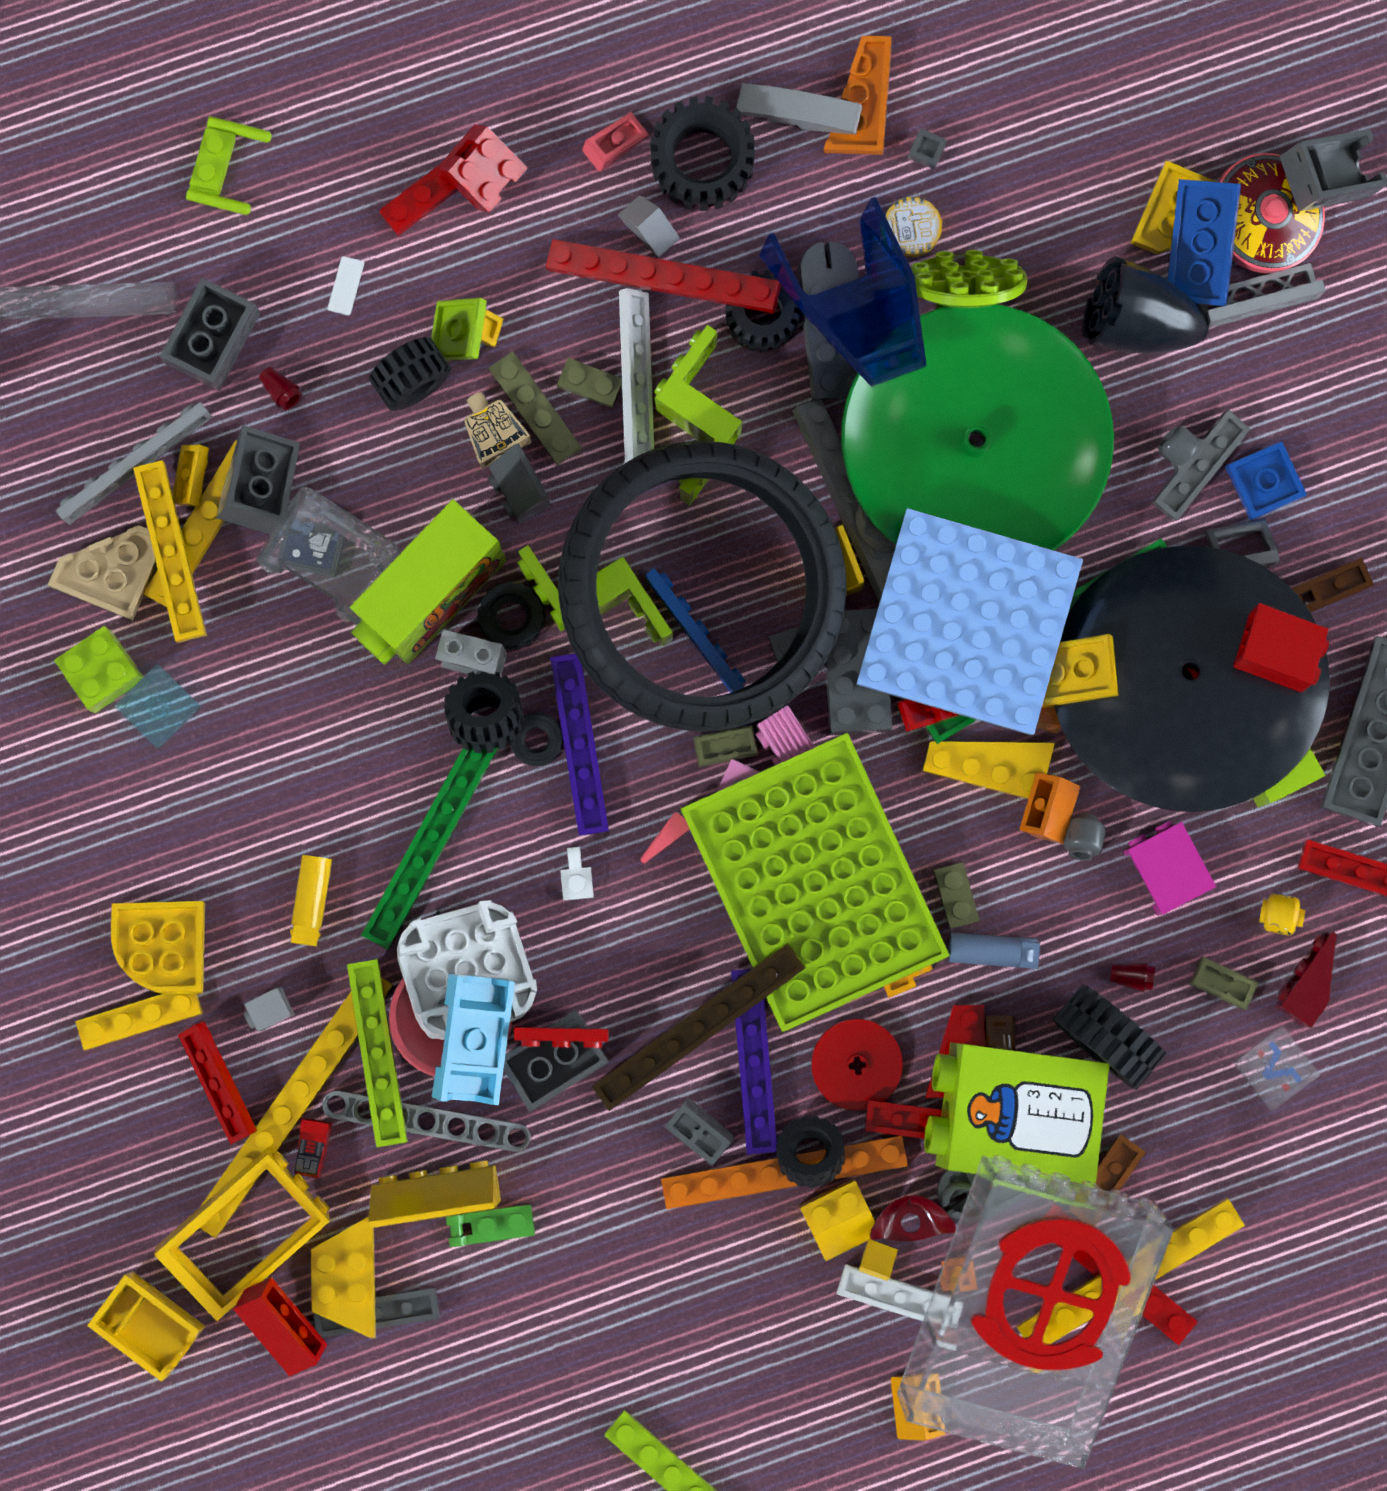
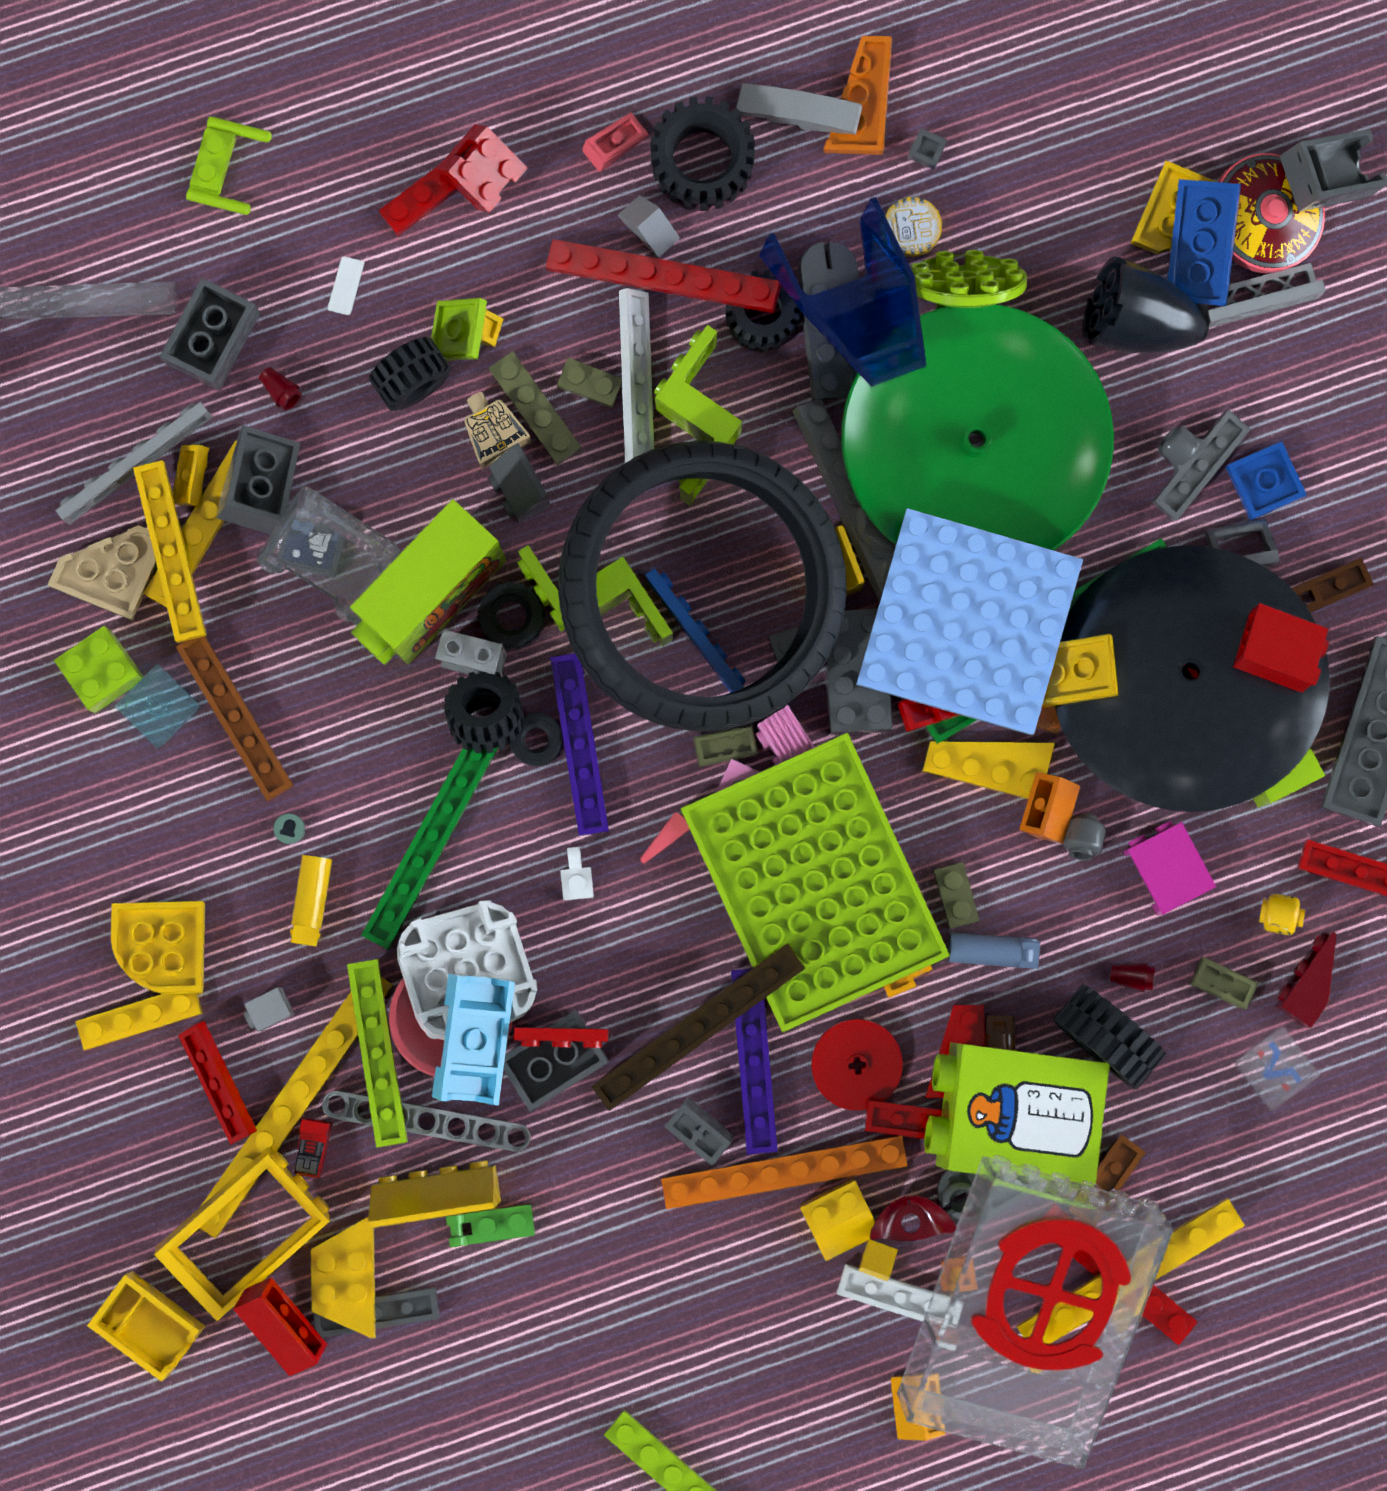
black tyre [776,1116,845,1188] -> none
none -> dark orange plate [176,636,295,802]
none -> sand green tile [274,814,305,844]

